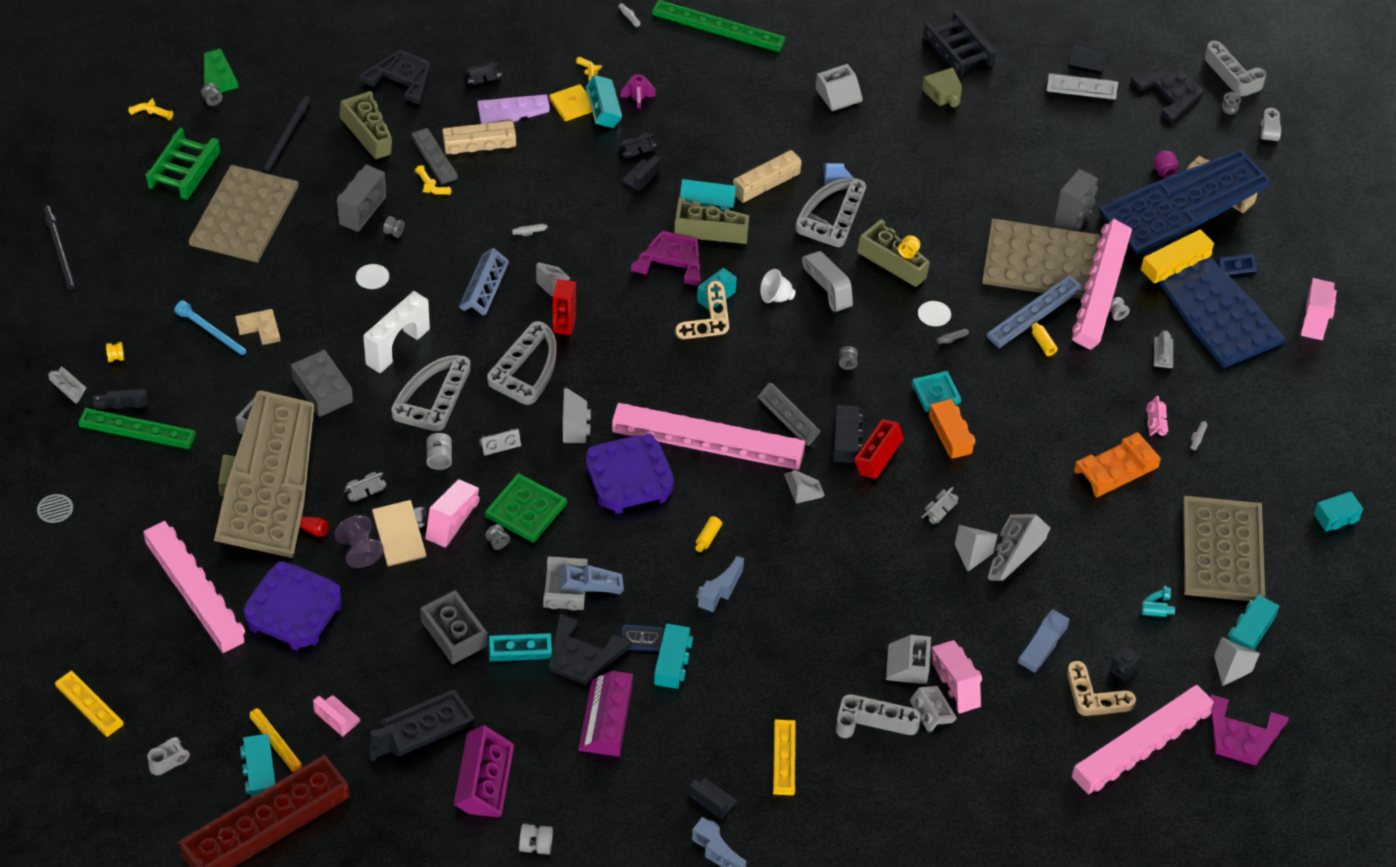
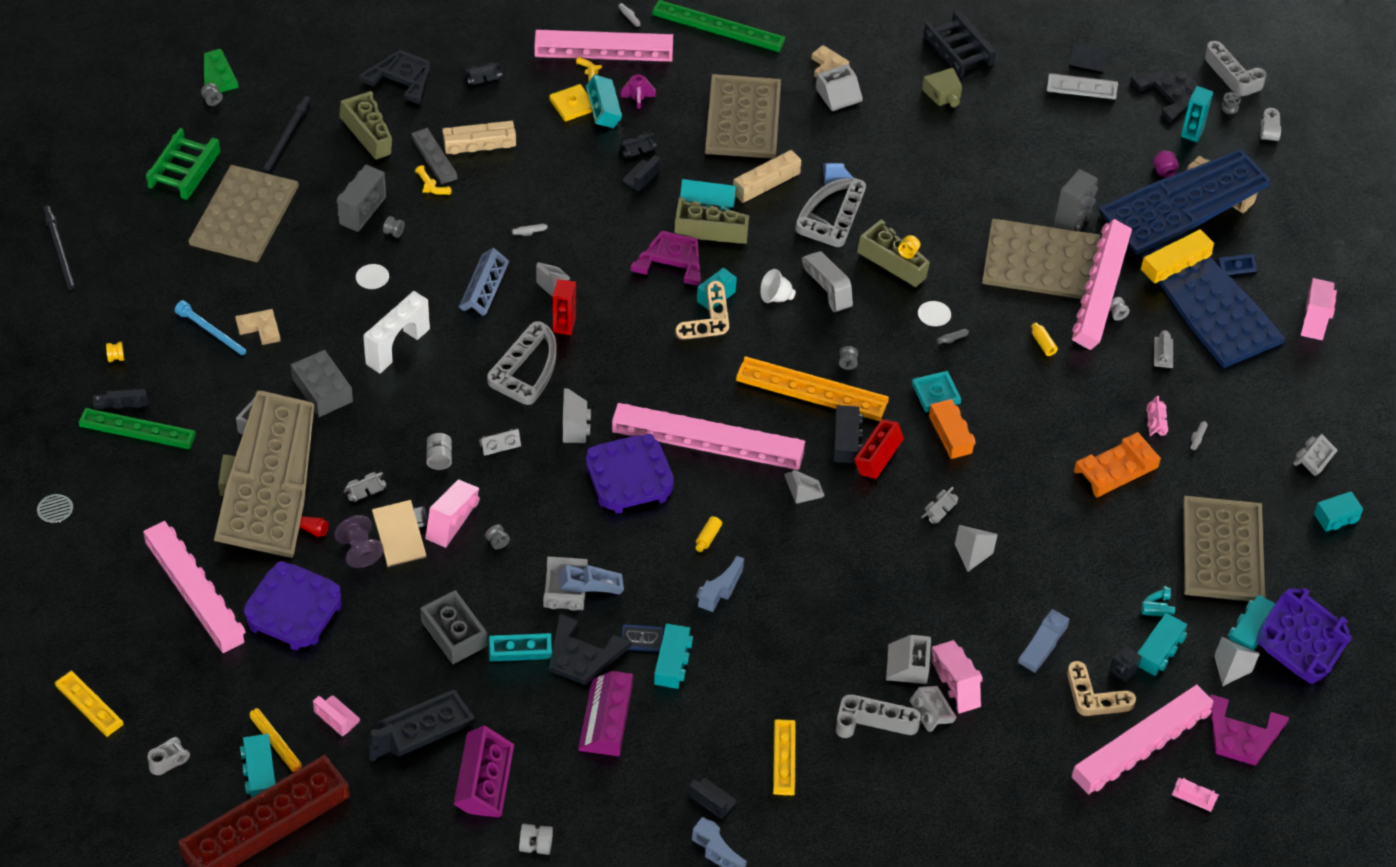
light grey hinge [48,366,86,404] -> none
yellow piece [128,98,173,120] -> none
light grey beam [391,355,470,431] -> none
lavender wing [478,94,549,124] -> none
green plate [485,473,567,543] -> none
dark grey plate [758,383,821,446] -> none
sand blue tile [987,275,1082,348] -> none
light grey wedge [988,514,1051,581] -> none
none -> bright pink brick [535,30,673,61]
none -> dark tan plate [705,74,781,159]
none -> light orange plate [736,357,889,421]
none -> tan plate [812,45,849,77]
none -> teal brick [1138,613,1187,676]
none -> bright pink hinge [1172,777,1218,812]
none -> teal brick [1181,86,1213,142]
none -> dark purple plate [1256,588,1352,684]
none -> light grey bracket [1293,434,1338,476]

